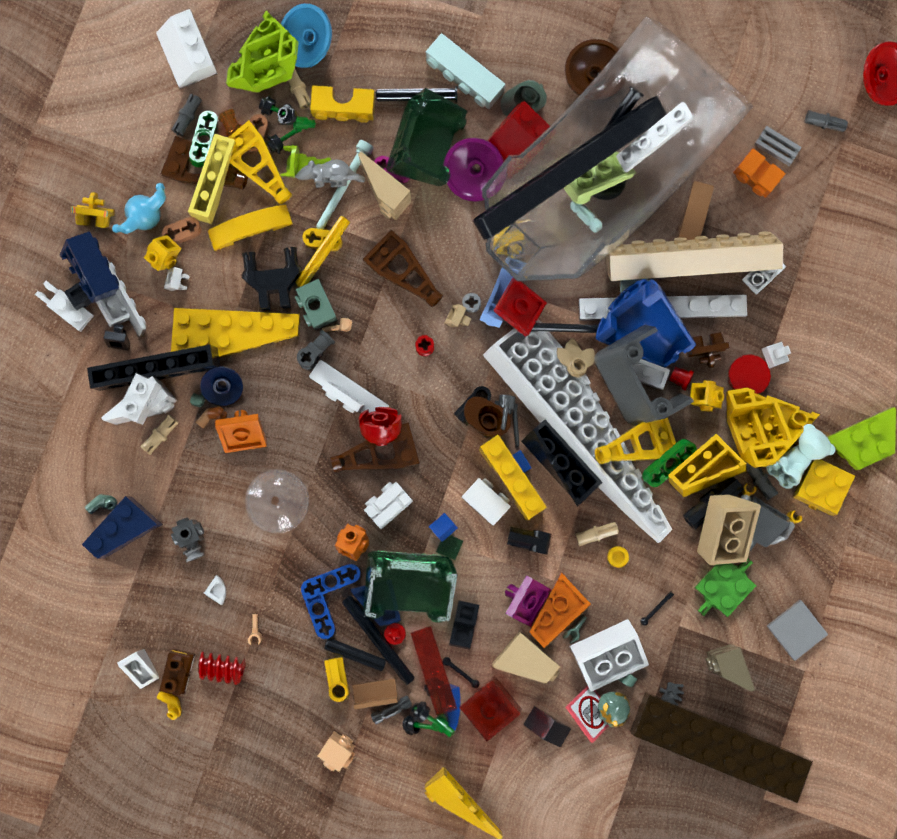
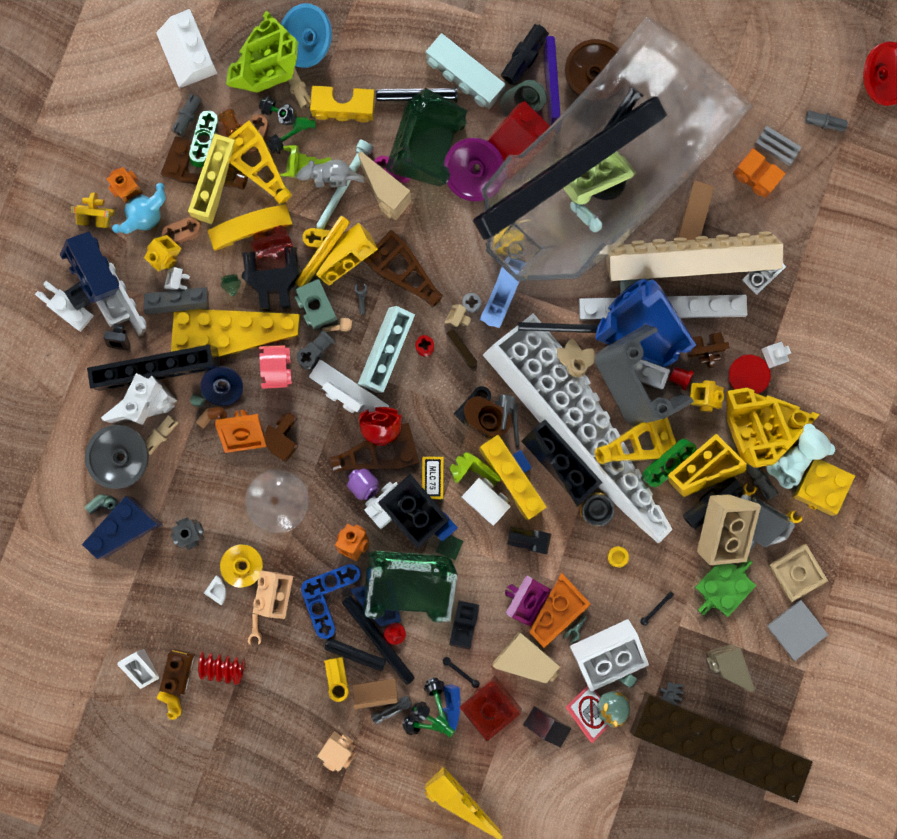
light grey bush [183,545,205,562] -> none
clear red tile [411,626,458,716] -> none
red plate [493,277,547,336] -> none
tan axle [576,522,619,546] -> none
white bracket [616,102,694,172] -> none
lime wing [827,407,896,470] -> none
none -> dark grey dish [85,425,149,489]
none -> orange brick [106,167,143,203]
none -> dark grey plate [143,287,209,315]
none -> clear green plate [220,274,241,296]
none -> yellow dish [220,544,263,588]
none -> clear red hips [251,225,294,261]
none -> light nougat brick [253,570,293,619]
none -> coral brick [259,345,292,389]
none -> reddish brown brick [265,412,298,462]
none -> yellow slope [316,223,378,286]
none -> medium lavender head [347,469,379,500]
none -> dark grey hand [354,284,368,314]
none -> light aqua brick [358,306,415,393]
none -> black slope [378,474,449,549]
none -> tile [422,457,444,499]
none -> dark brown tile [446,329,477,370]
none -> lime hair [449,452,501,486]
none -> black piece [501,24,549,86]
none -> dark purple tile [543,36,561,131]
none -> dark grey hair [580,492,615,526]
none -> tan tile [769,544,828,602]

